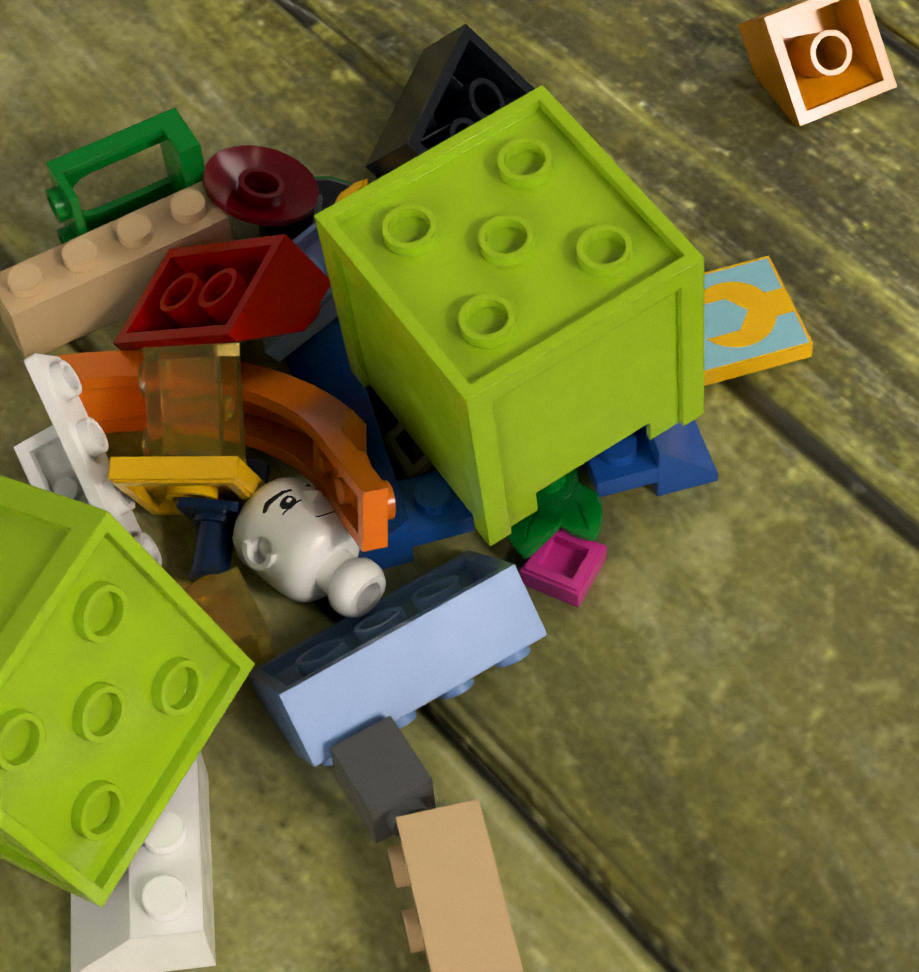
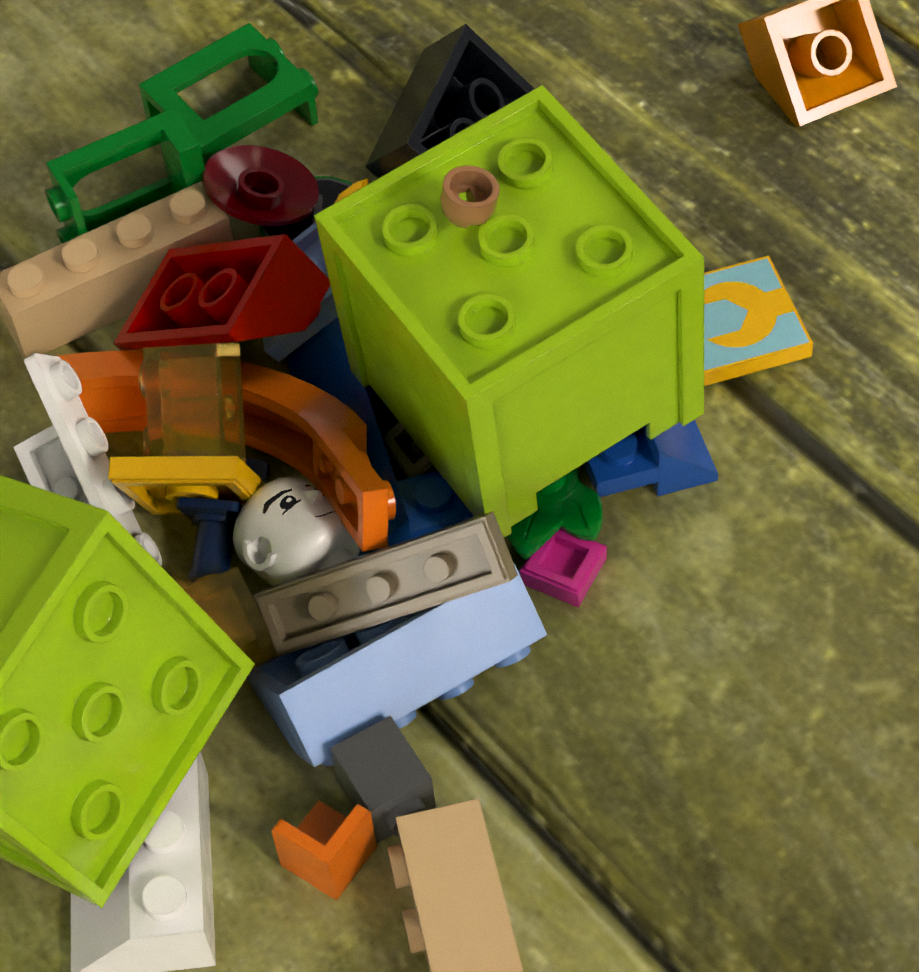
none -> green panel [138,23,319,165]
none -> dark tan tile [253,511,518,657]
none -> orange panel [271,800,377,900]
none -> medium nougat hinge [440,166,499,228]

